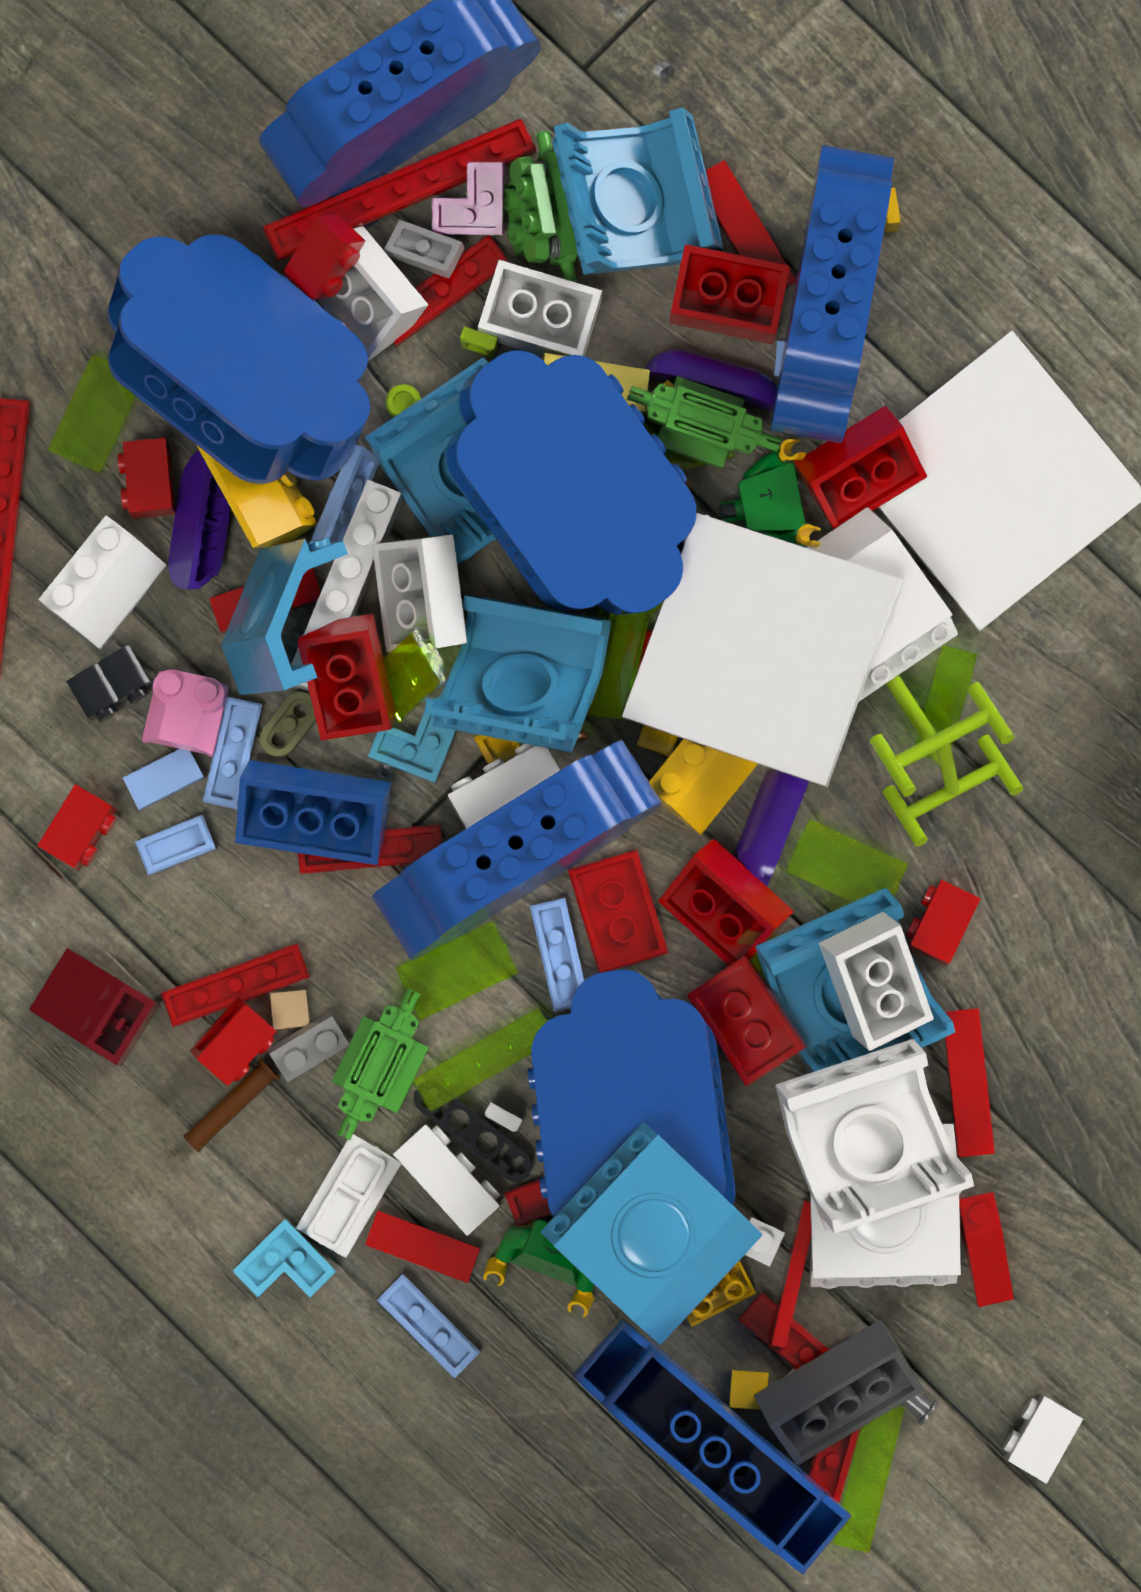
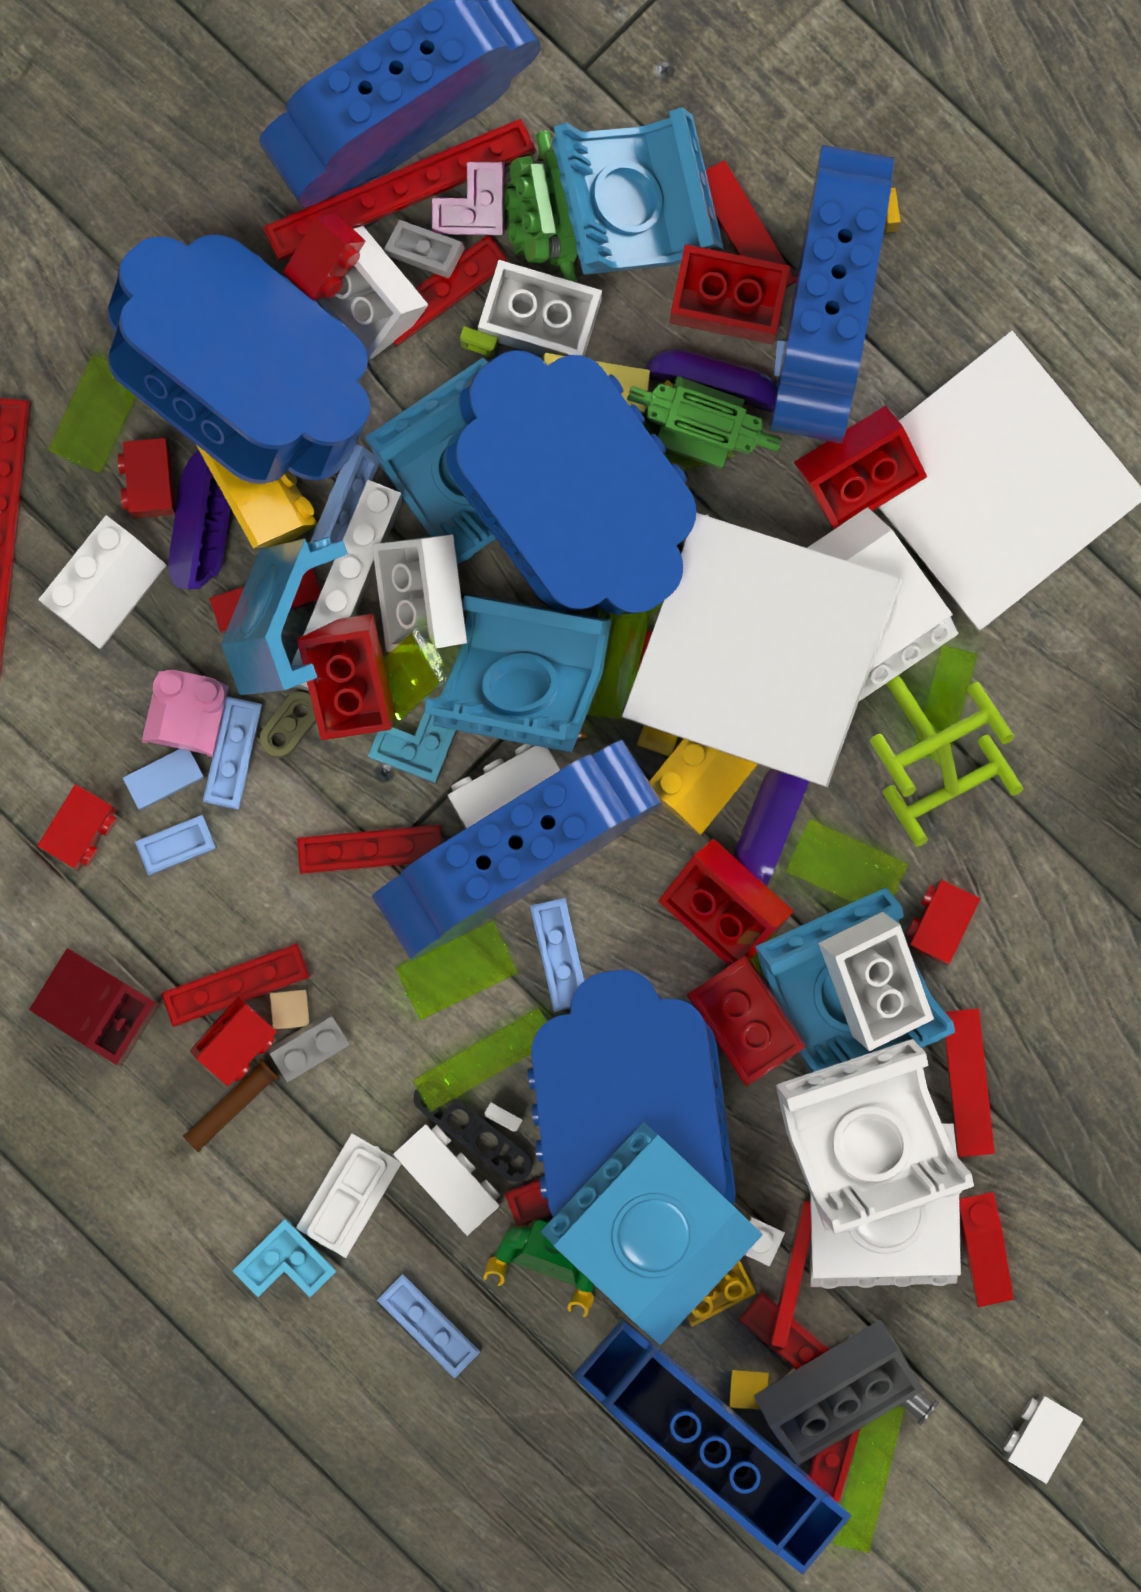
black brick [66,645,153,722] -> none
blue slope [235,760,391,865] -> none
bright green piece [332,988,429,1141] -> none
red tile [365,1210,481,1283] -> none
lime tile [386,384,421,418] -> none
yellow tile [473,735,520,764] -> none
red tile [568,849,668,973] -> none
green torso [719,439,821,548] -> none

